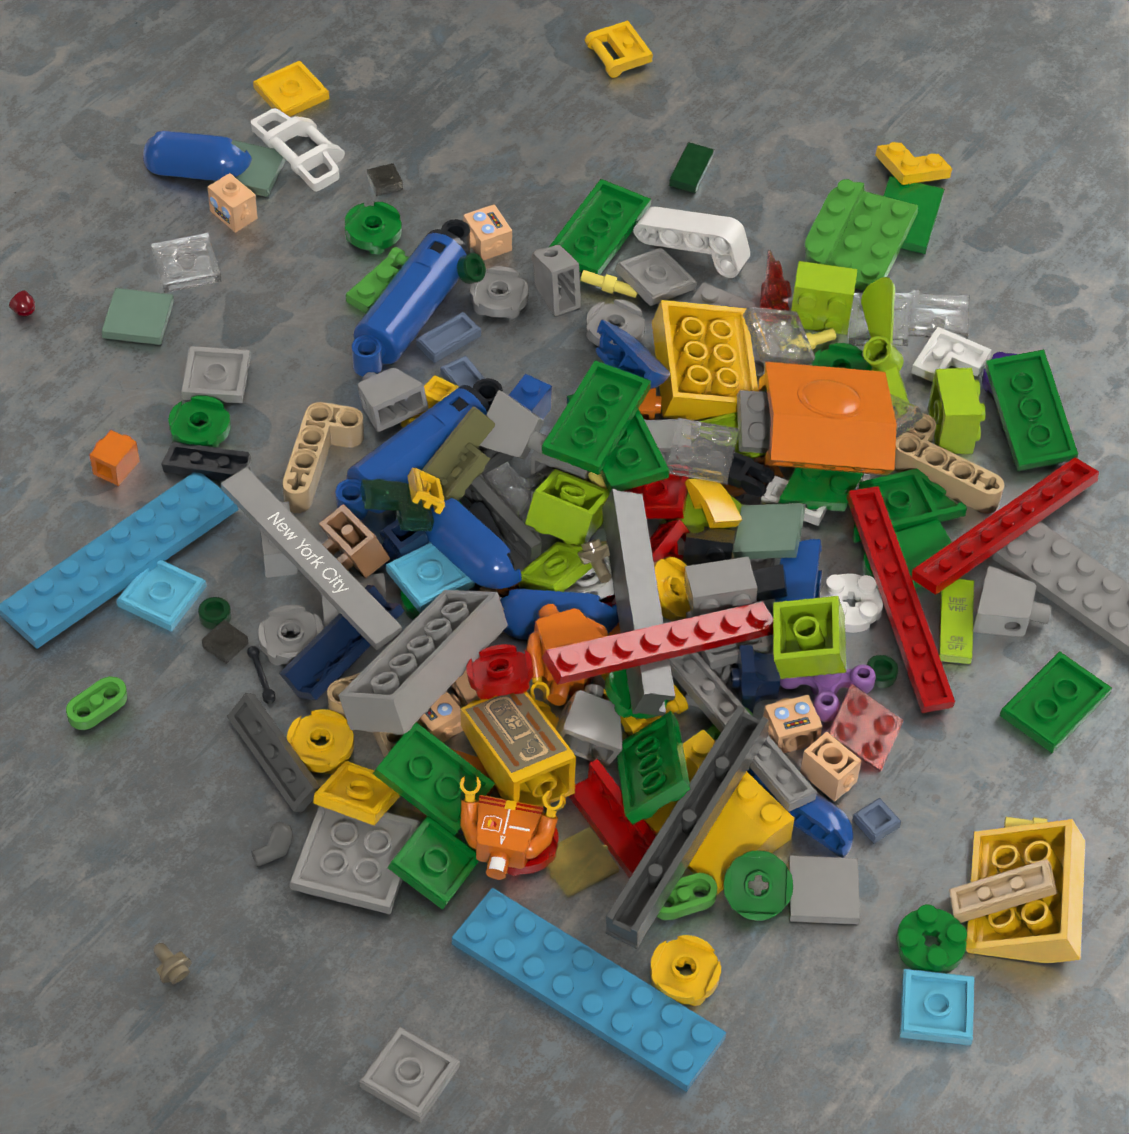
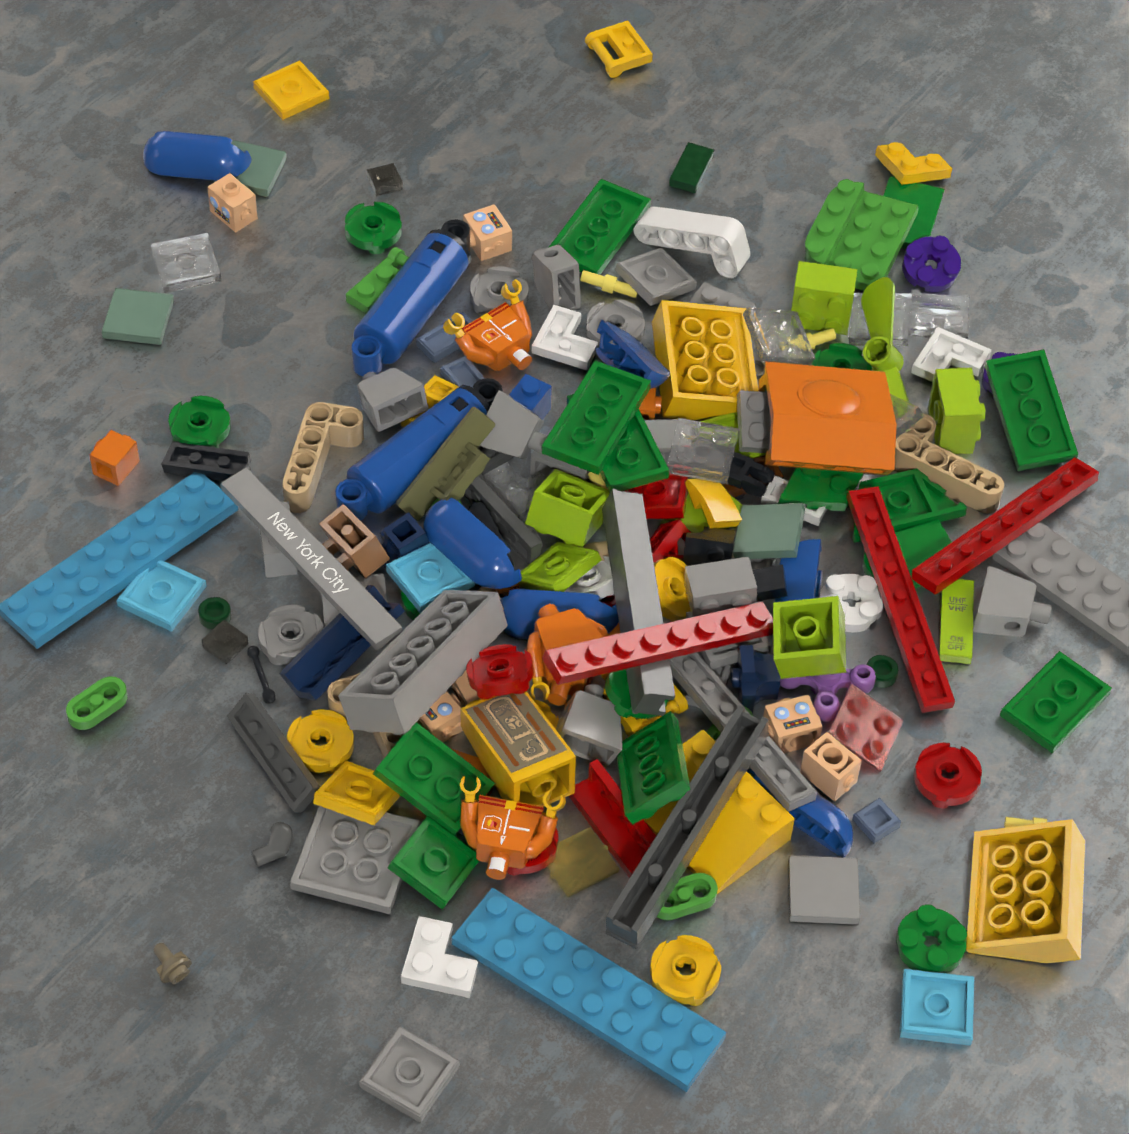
dark red hinge [9,290,35,317] -> none
light grey plate [181,346,250,403] -> none
white bar [251,108,345,192] -> none
clear green plate [360,479,434,531] -> none
yellow tile [407,467,445,514] -> none
dark green tile [457,253,486,284] -> none
dark tan plate [577,539,612,583] -> none
green plate [723,850,793,921] -> none
clear red hinge [759,250,792,332] -> none
tan tile [949,859,1057,923] -> none
none -> white plate [401,916,478,998]
none -> orange torso [443,279,532,371]
none -> white plate [532,305,598,370]
none -> dark purple plate [902,235,961,292]
none -> red plate [913,742,982,809]

